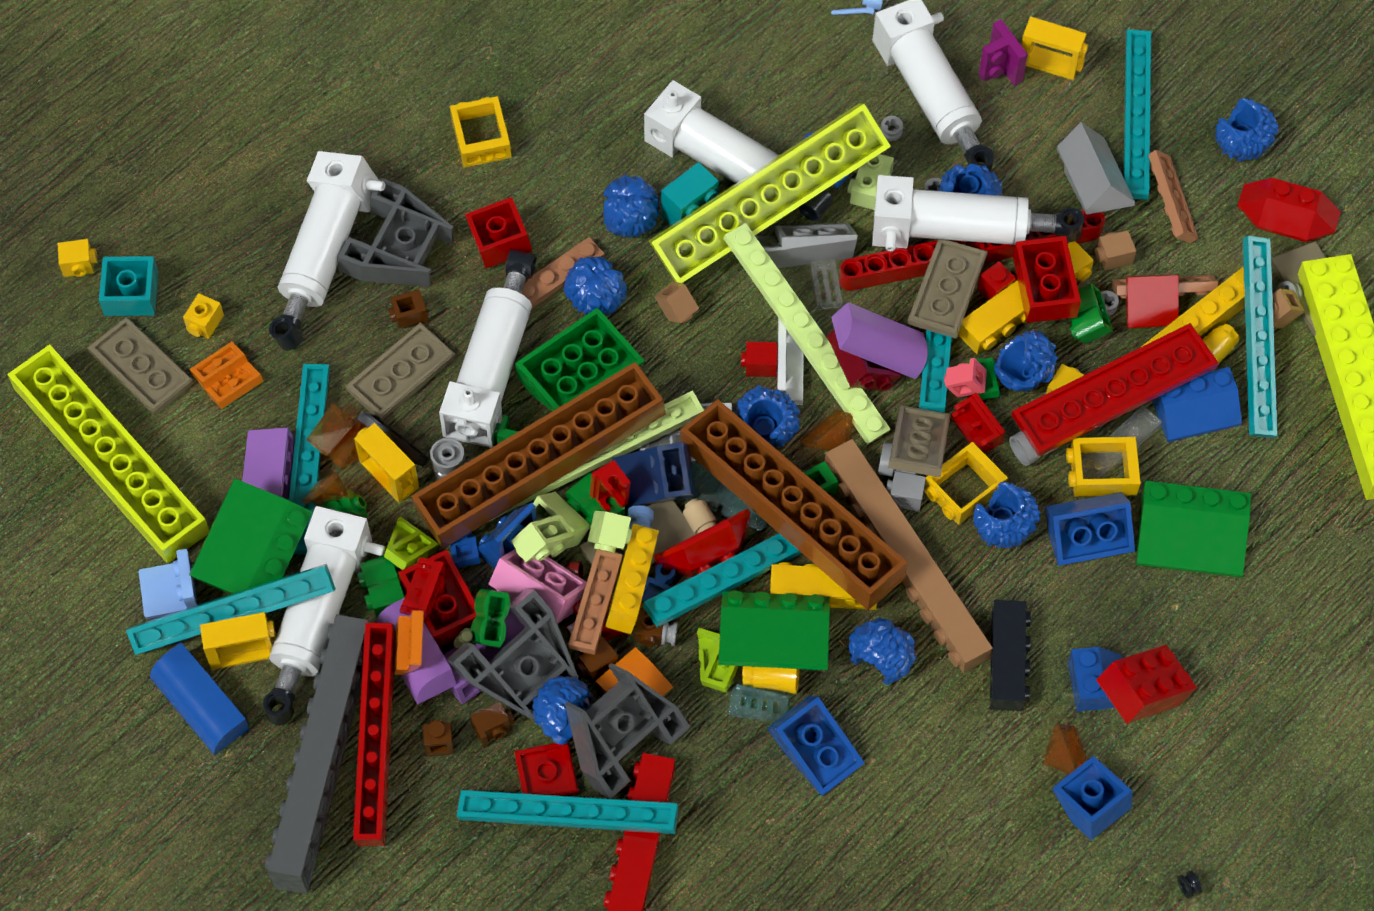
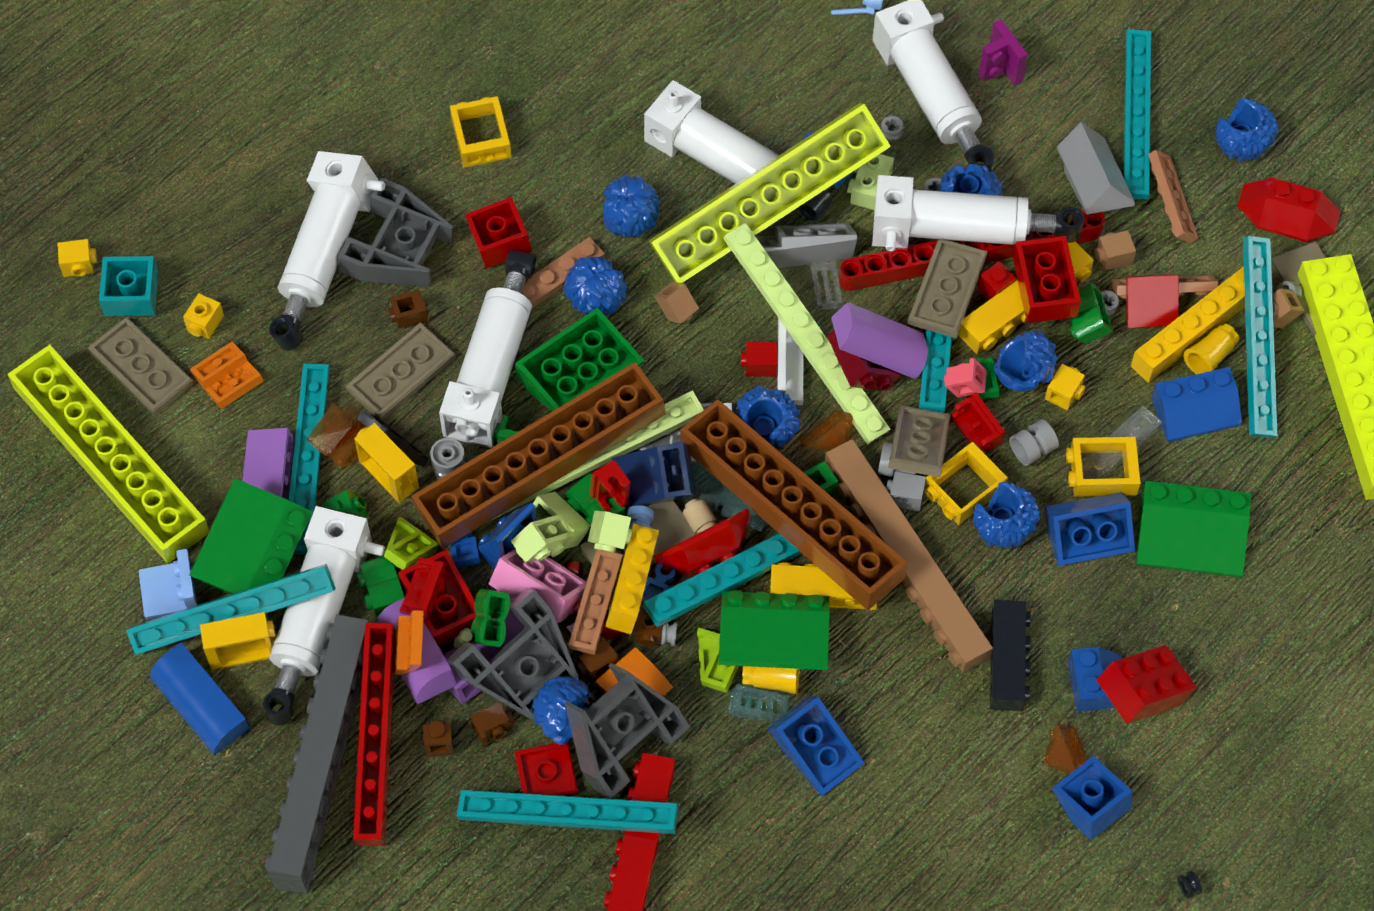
clear orange slope [302,471,349,504] -> none
teal brick [661,162,719,226] -> none
blue hair [849,617,917,685] -> none
red plate [1012,323,1219,456] -> none
yellow window [1021,16,1088,80] -> none

